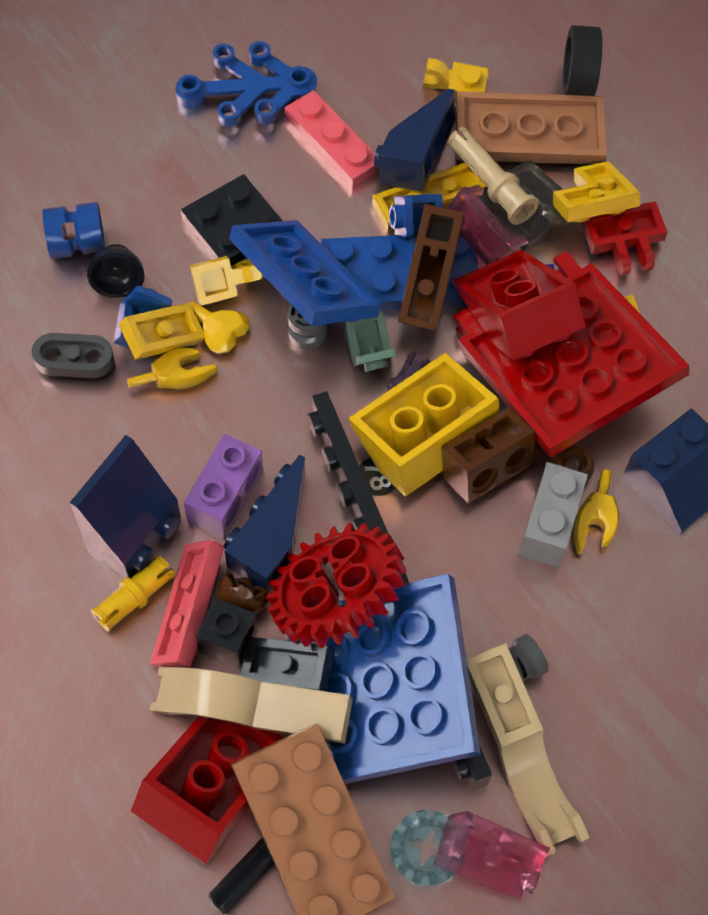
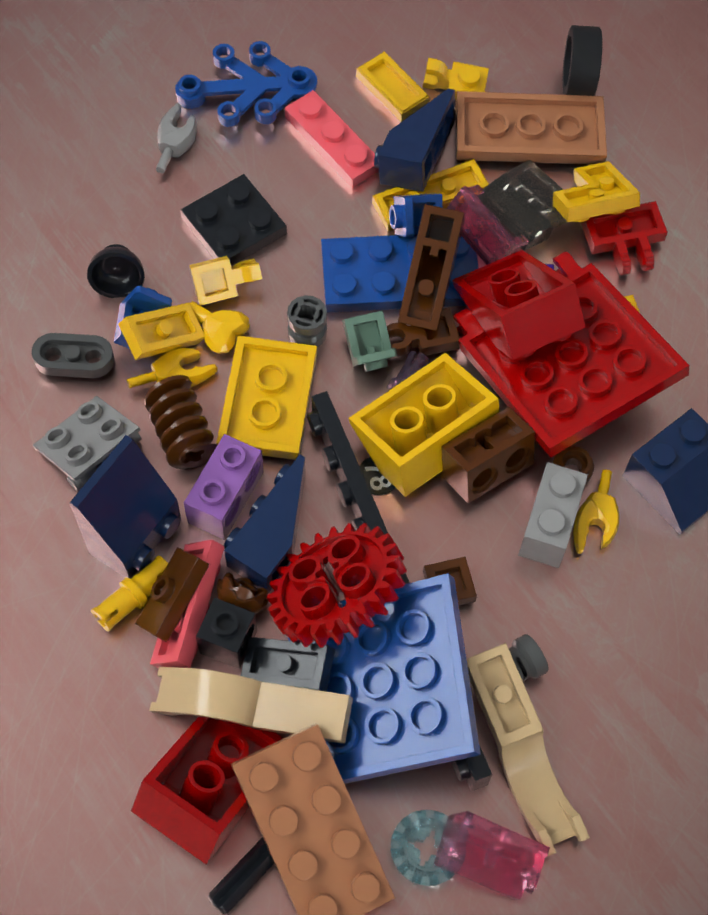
blue wheel [42,202,105,260] -> none
blue plate [229,220,382,326] -> none
tan pin [448,127,539,225] -> none
none -> light grey hinge [33,396,142,491]
none -> reddish brown plate [135,547,209,642]
none -> reddish brown piece [144,375,217,469]
none -> light grey hand [156,103,197,173]
none -> yellow plate [216,336,317,460]
none -> yellow tile [356,51,430,122]
none -> reddish brown plate [387,308,460,357]
none -> reddish brown plate [423,557,477,606]

